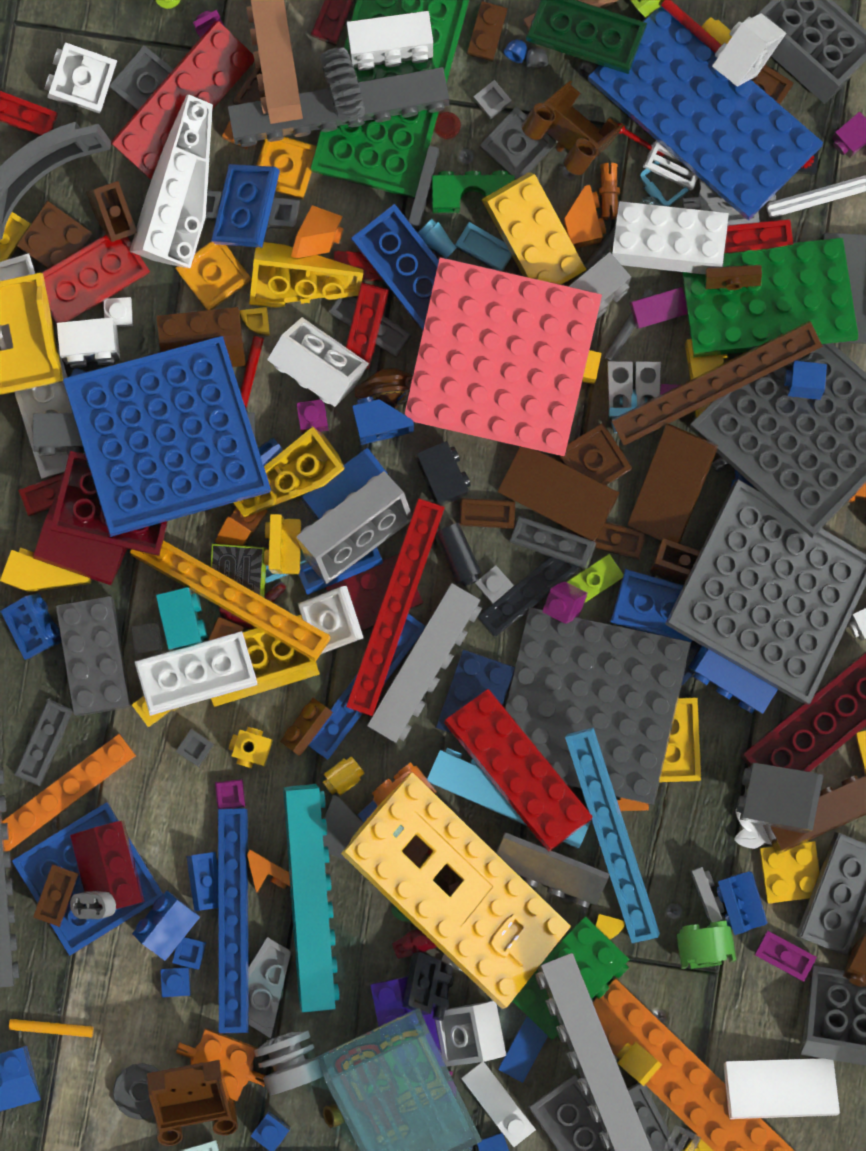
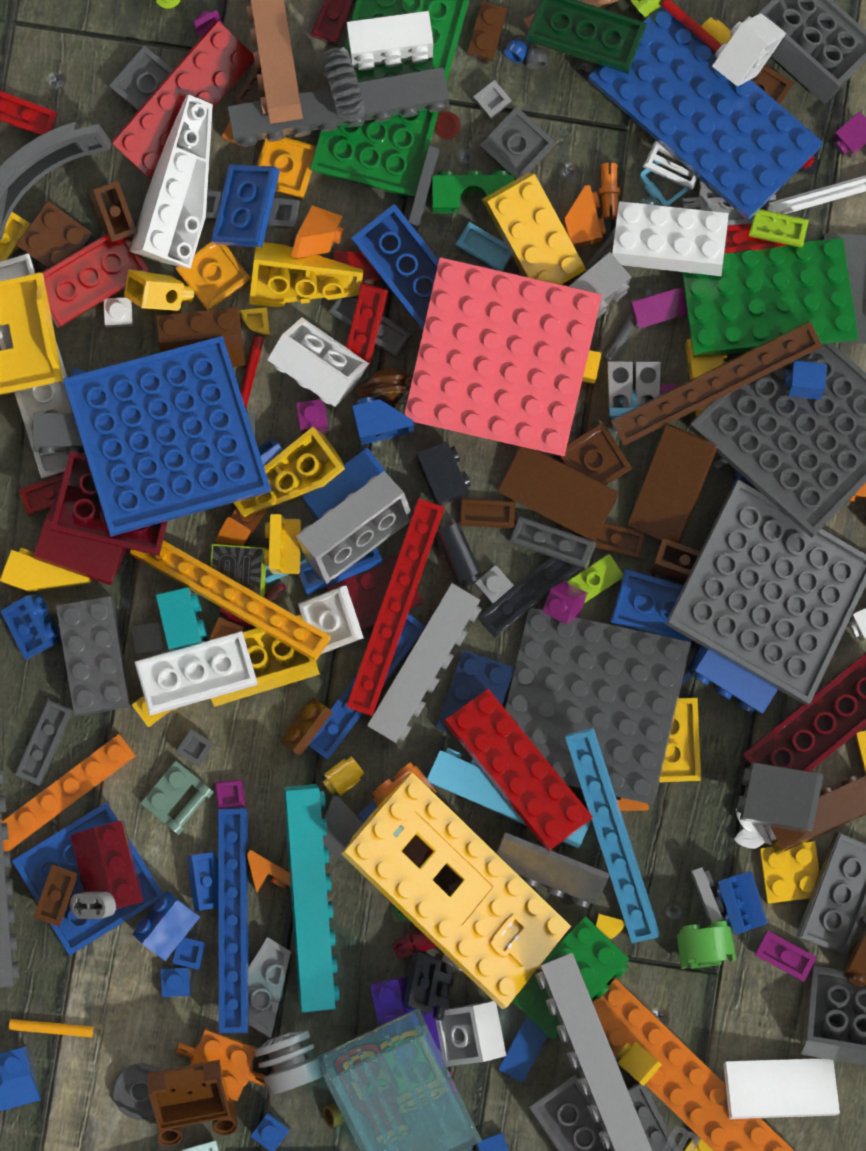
white plate [44,42,117,113] -> none
white brick [57,317,120,368] -> none
yellow brick [229,726,273,768] -> none
medium azure cone [418,219,457,258] -> none
white slope [461,1062,536,1147] -> none
reddish brown piece [522,80,624,175] -> none
red hinge [618,123,664,157] -> none
reddish brown plate [705,265,762,290] -> none
none -> yellow torso [124,270,194,311]
none -> sand green plate [141,761,214,835]
none -> lime plate [749,209,809,248]

